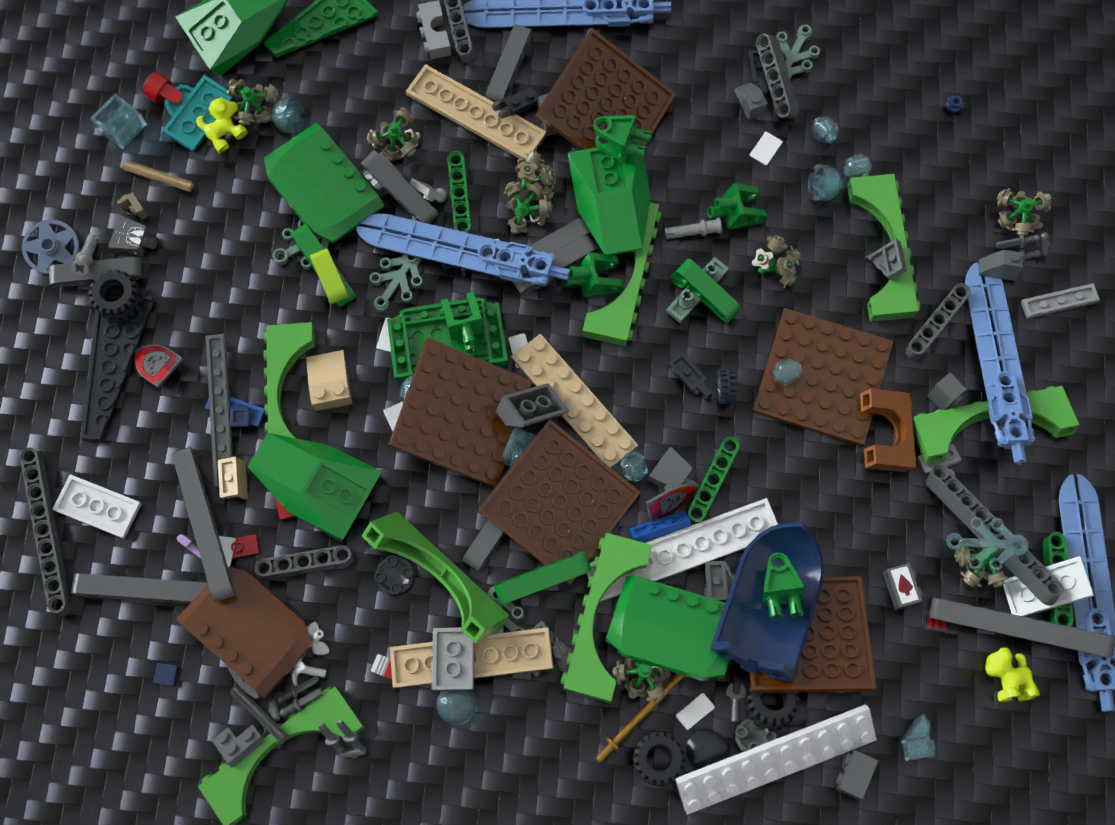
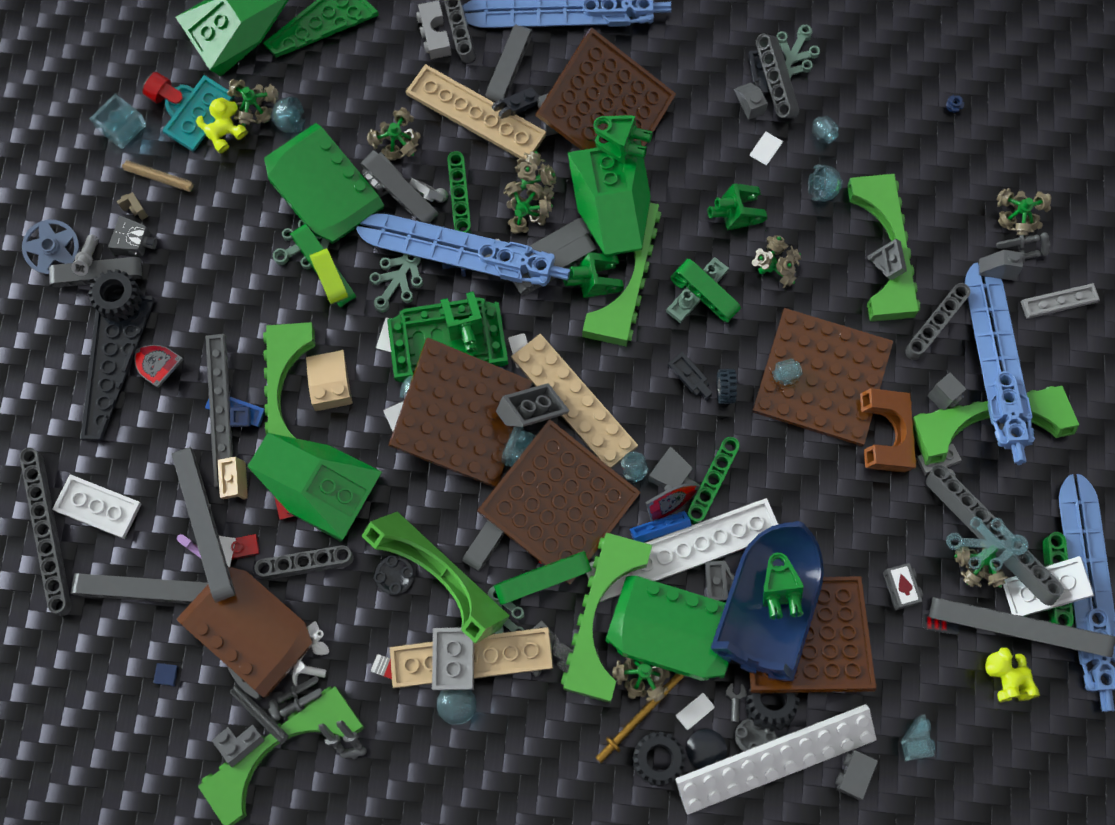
light grey pin [665,217,722,240] -> none
clear light blue head [843,154,872,178] -> none

